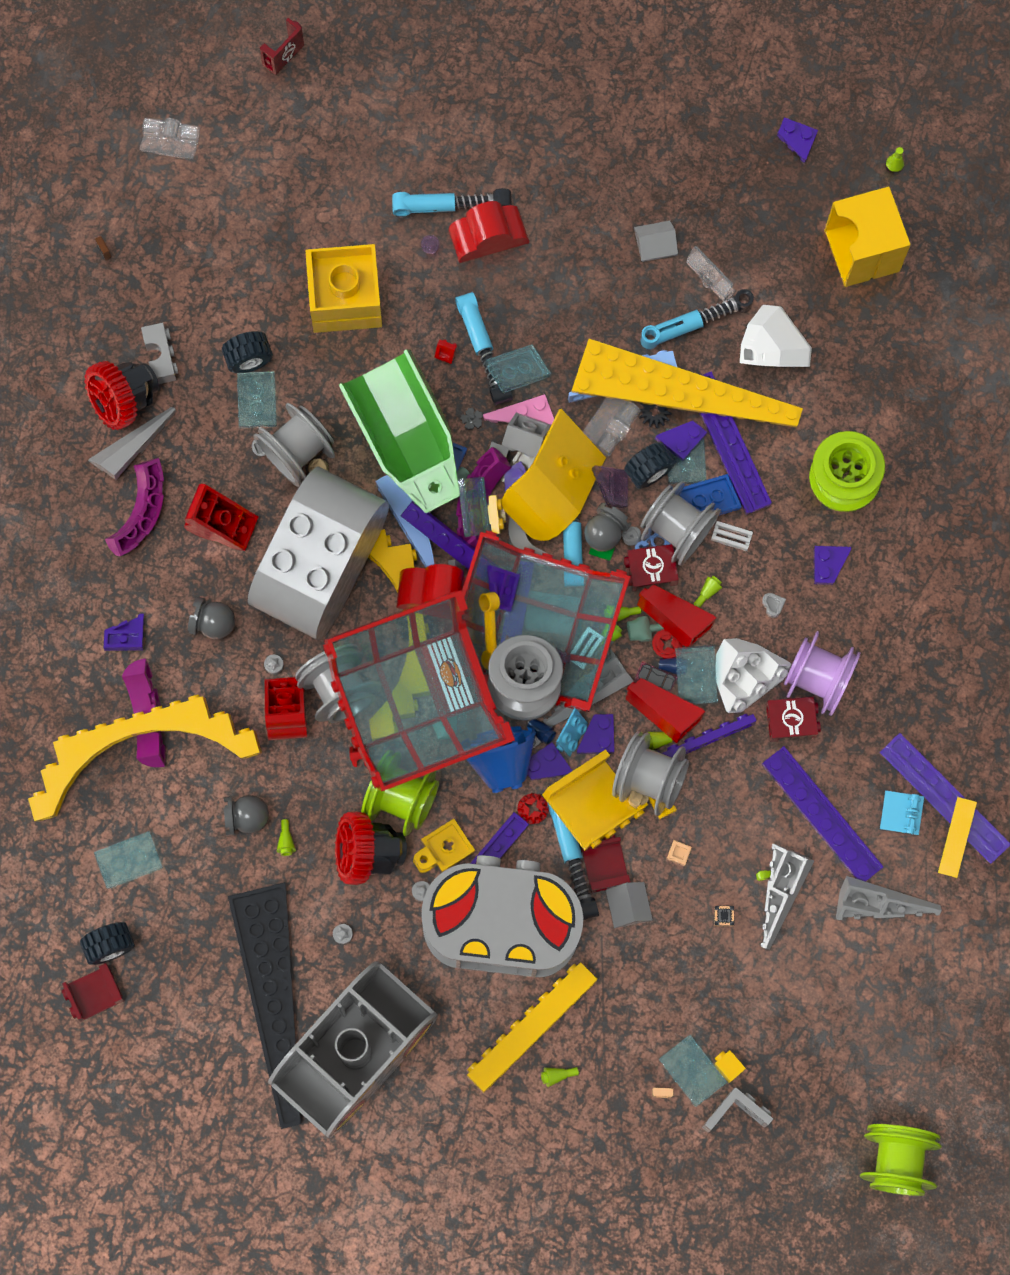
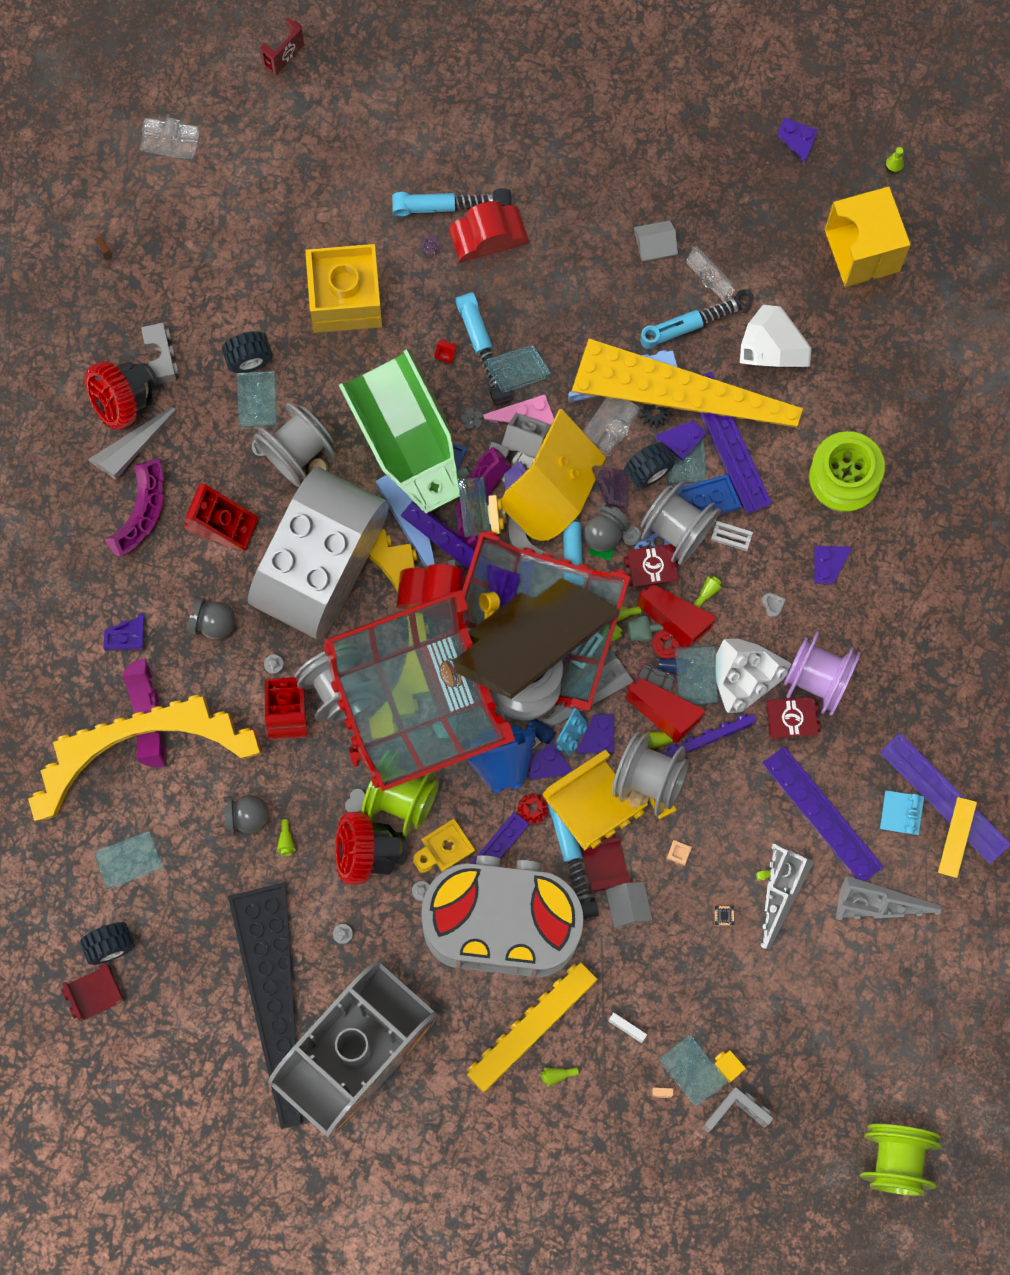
none -> light grey tile [345,789,365,812]
none -> dark brown slope [453,578,620,699]
none -> white tile [609,1013,647,1043]

